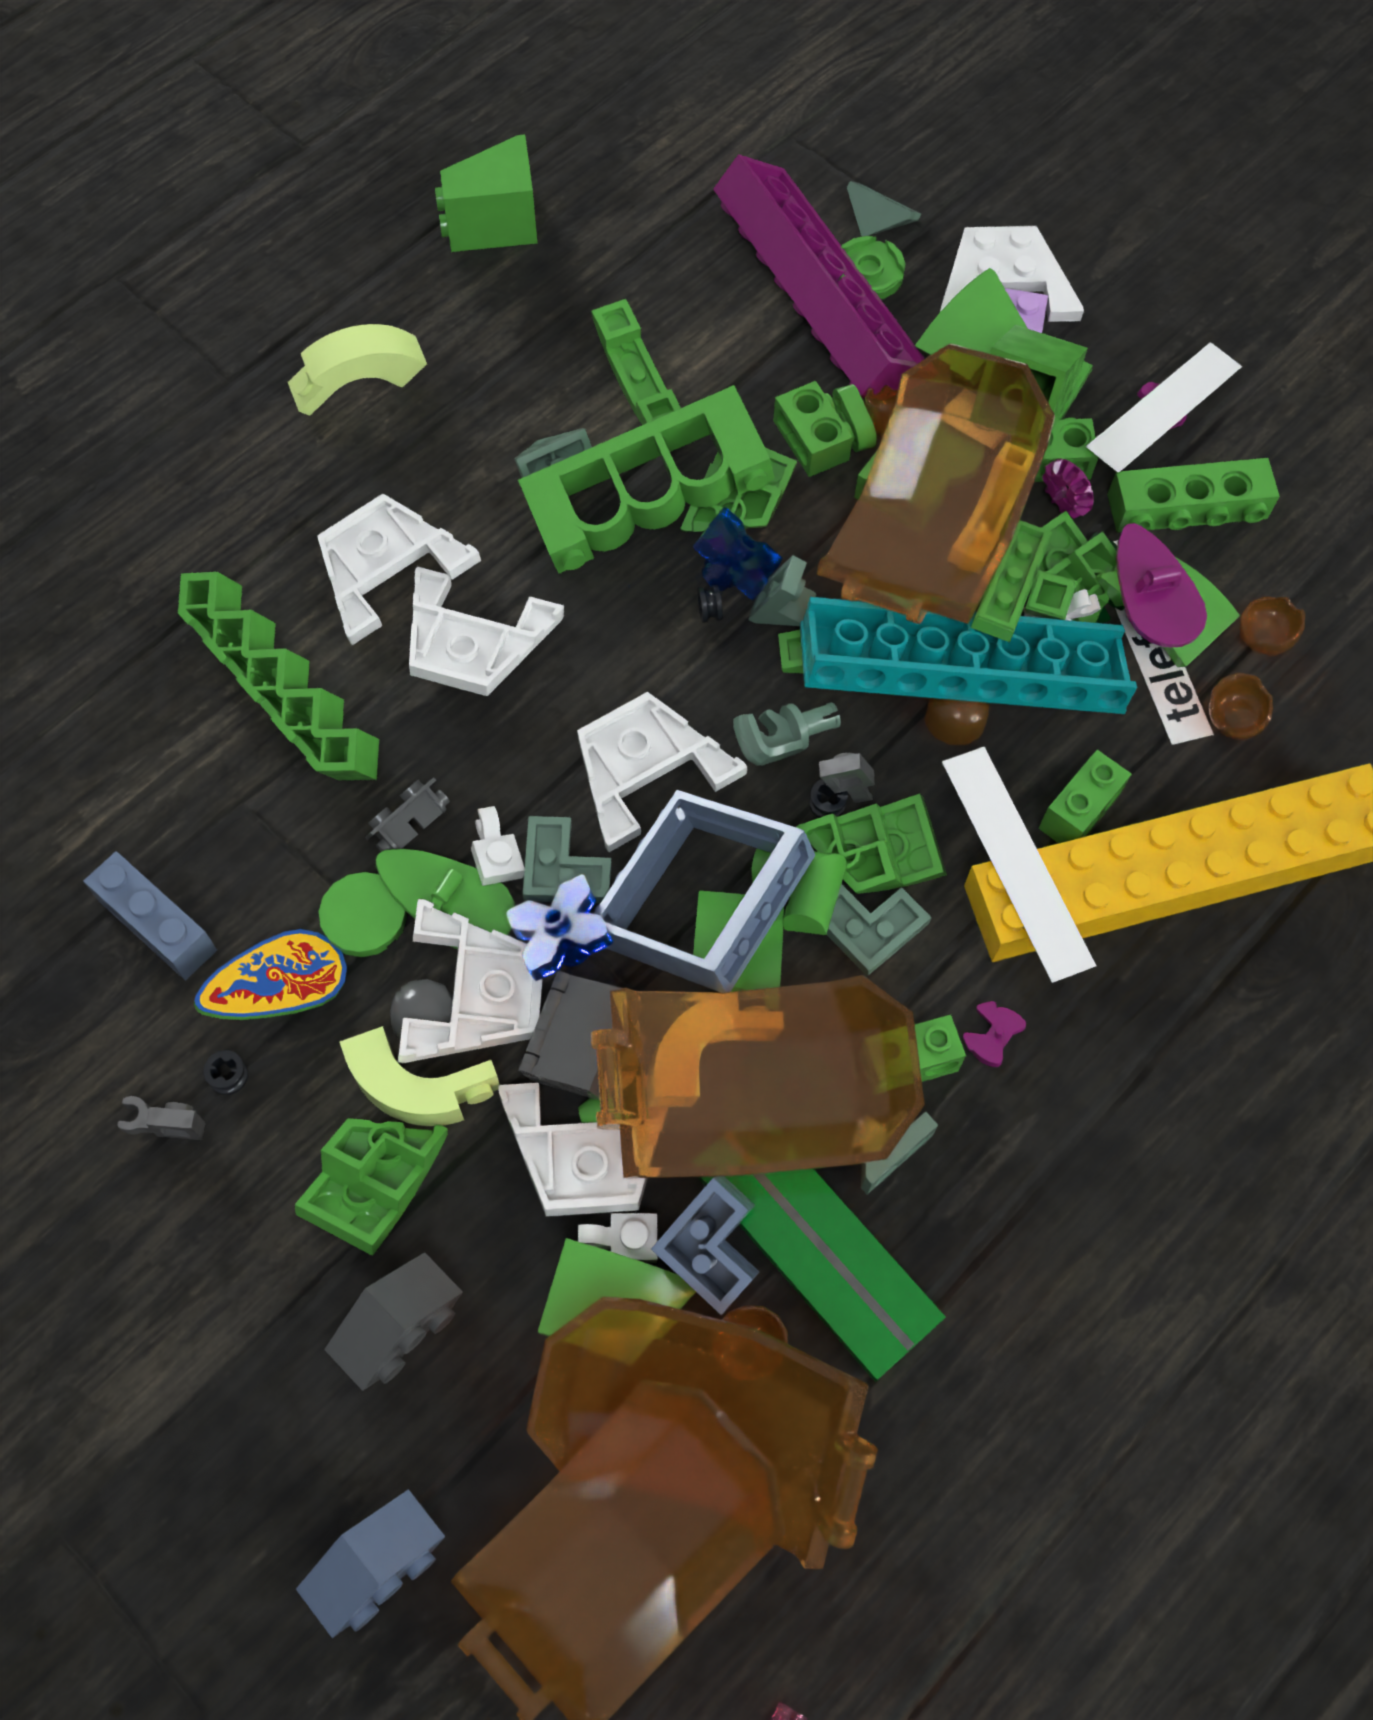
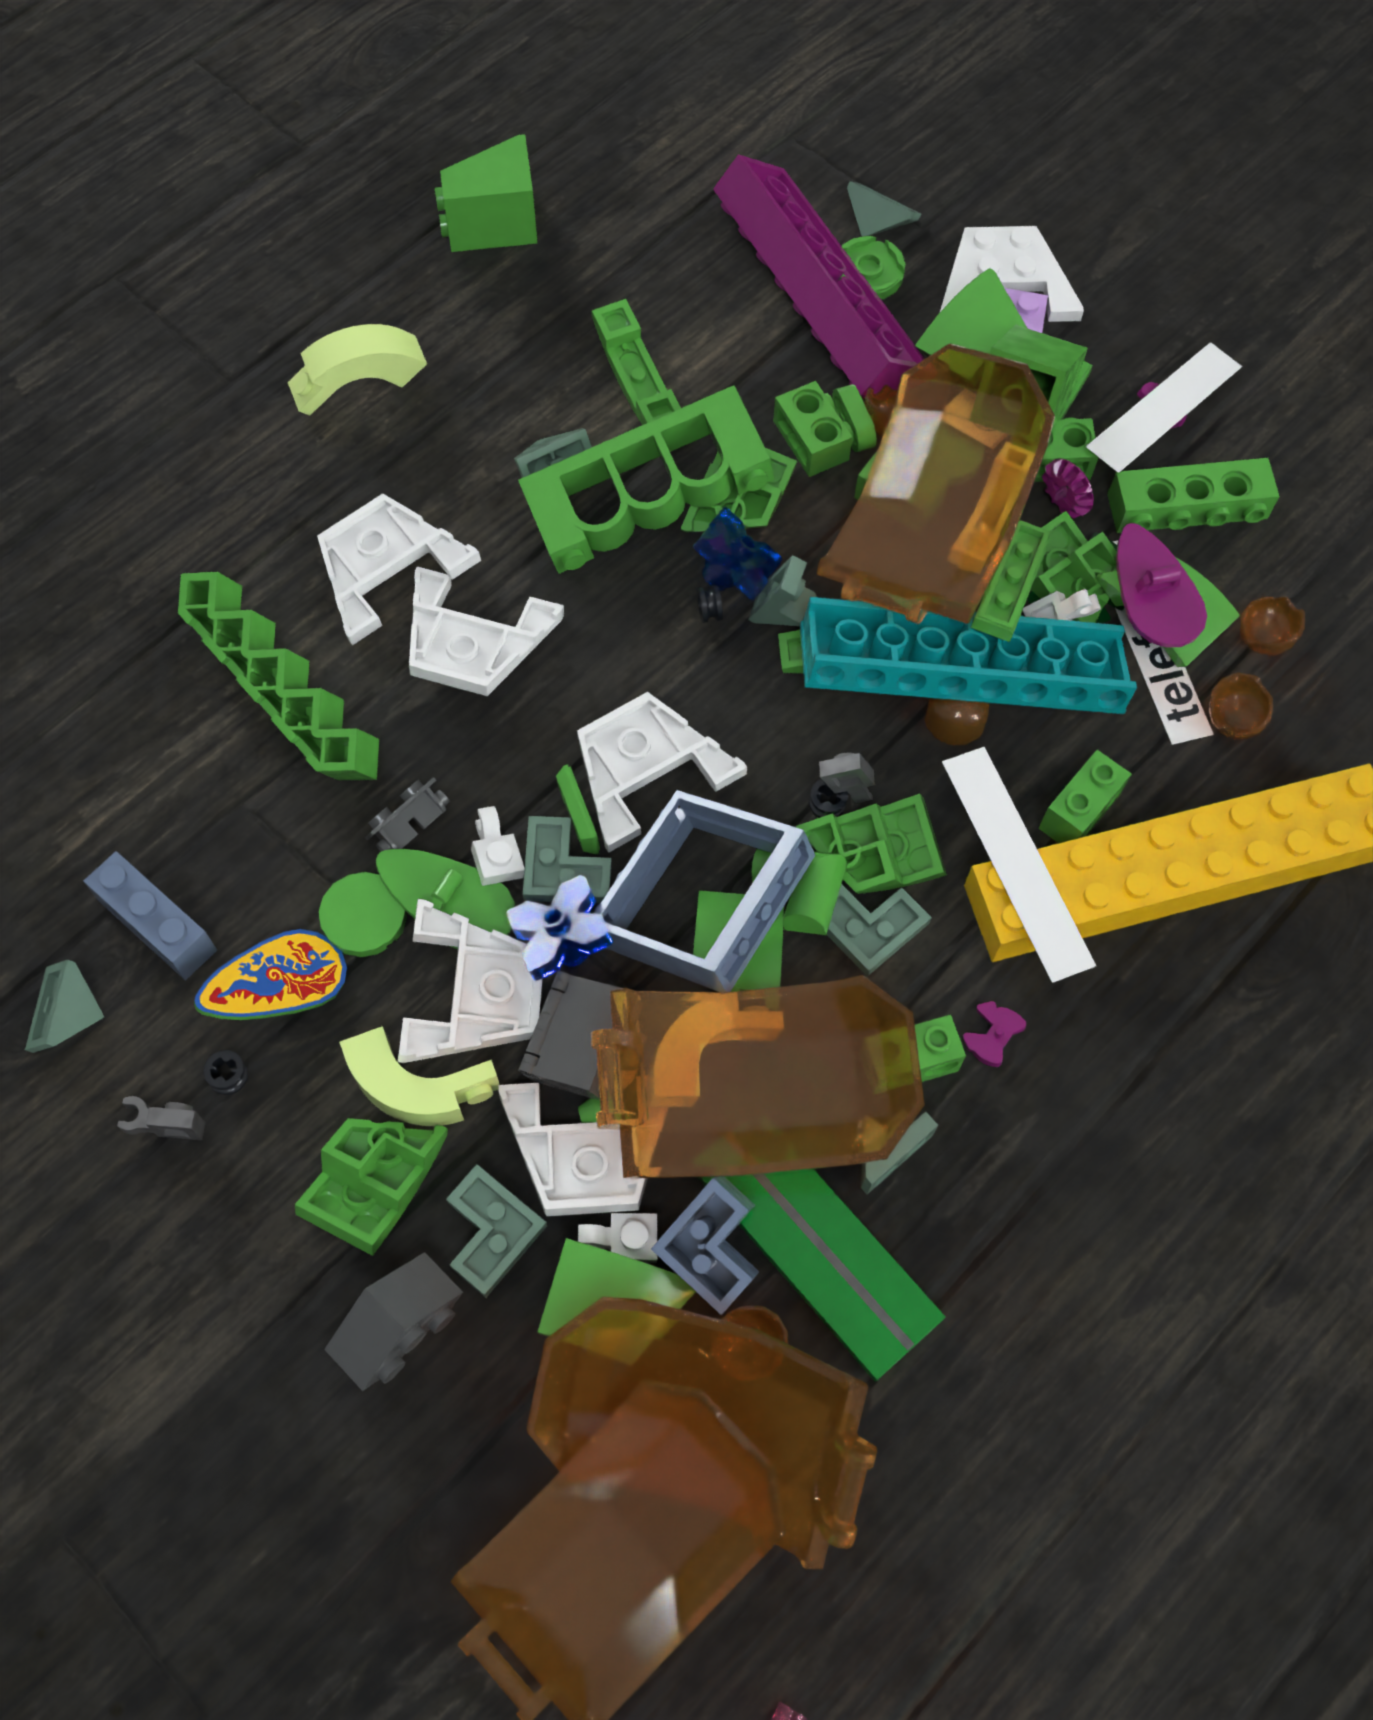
sand blue brick [296,1489,445,1638] -> none
dark grey hair [390,979,453,1040] -> none
sand green piece [733,702,841,766] -> none
bright green slope [1025,570,1078,620] -> none
none -> sand green slope [25,960,104,1053]
none -> sand green plate [446,1164,547,1298]
none -> bright green tile [556,764,600,854]

